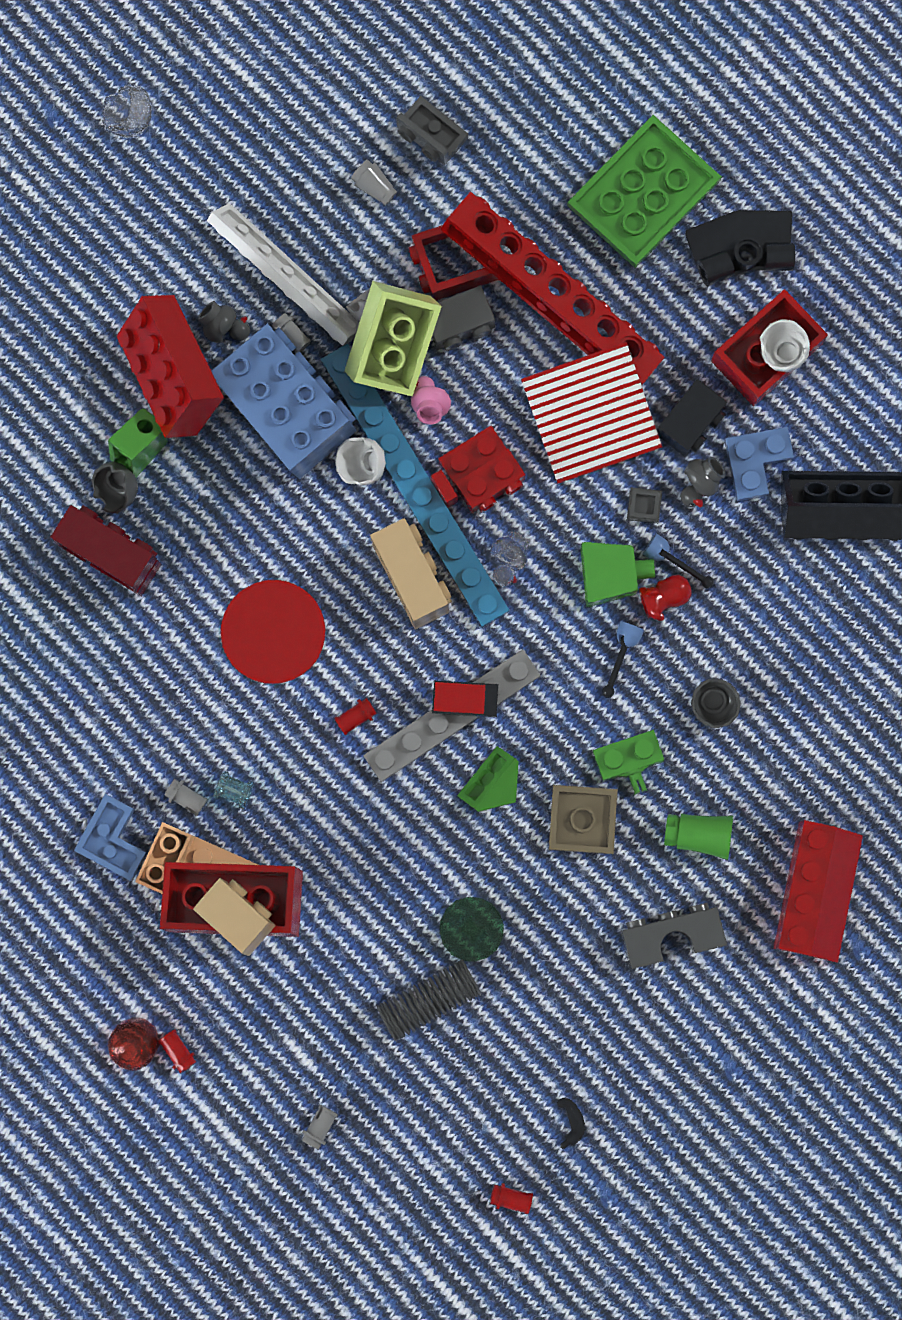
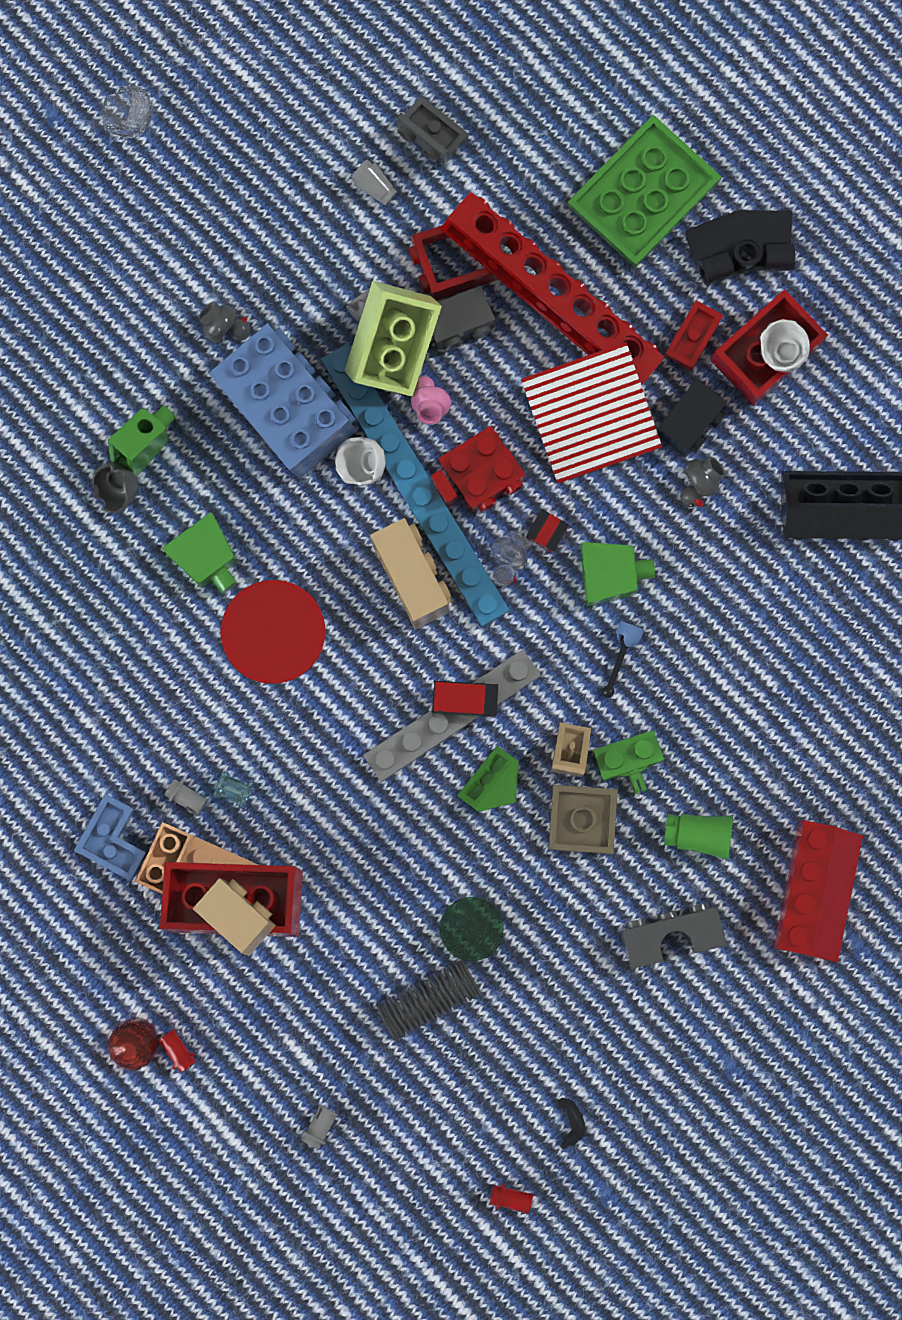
dark red piece [50,505,162,597] -> none
red brick [116,295,224,438] -> none
white plate [207,203,359,346] -> none
light grey pin [272,313,311,354] -> none
red pin [334,698,377,735] -> none
dark grey tile [626,487,662,524] -> none
red animal [639,575,692,621] -> none
hinge [642,533,714,589] -> none
dark grey hair [691,678,741,728] -> none
medium blue plate [724,427,794,502] -> none
none -> bright green torso [162,512,238,594]
none -> tile [526,509,569,553]
none -> tan slope [551,722,591,777]
none -> red plate [664,300,723,372]

